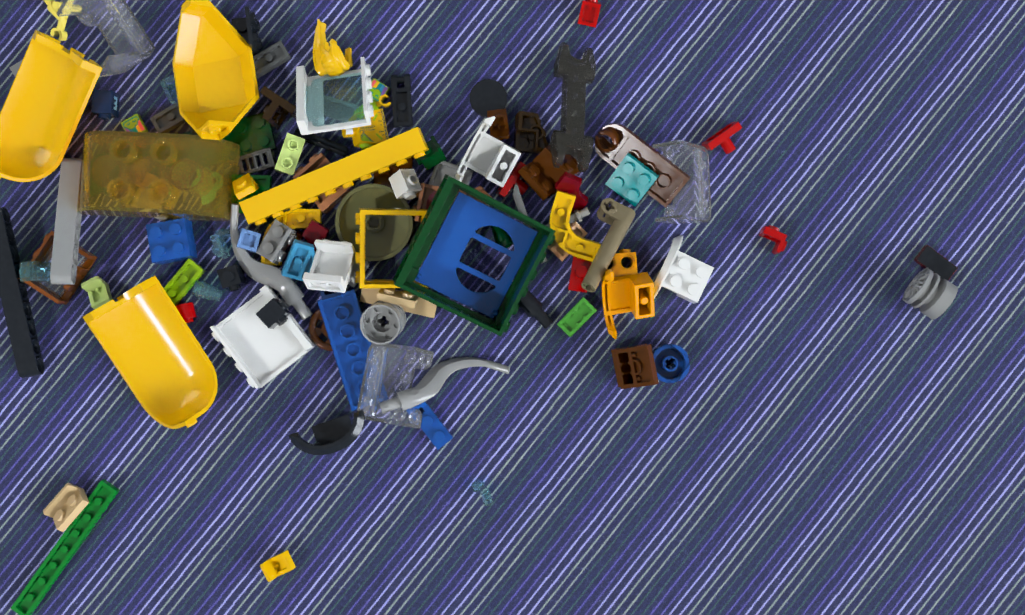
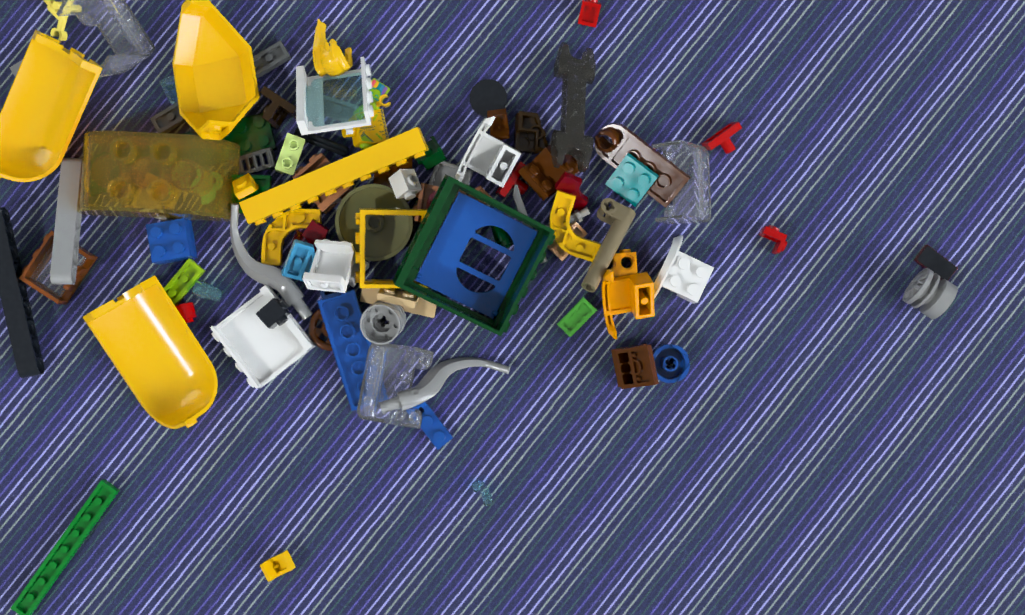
clear light blue bracket [19,261,51,282] -> none
tan bracket [43,483,89,532] -> none
yellowish green bracket [81,276,113,309] -> none
dark blue brick [92,90,120,120] -> none
tile [121,114,148,140] -> none
clear light blue bracket [209,228,231,259] -> none
black brick [217,264,247,292] -> none
black bracket [232,6,262,56] -> none
medium blue panel [236,228,261,253] -> none
light grey bracket [256,219,297,264] -> none
black piece [288,409,365,455] -> none
black plate [391,74,413,128] -> none
black arm [518,291,554,329] -> none
red tile [568,256,592,293] -> none

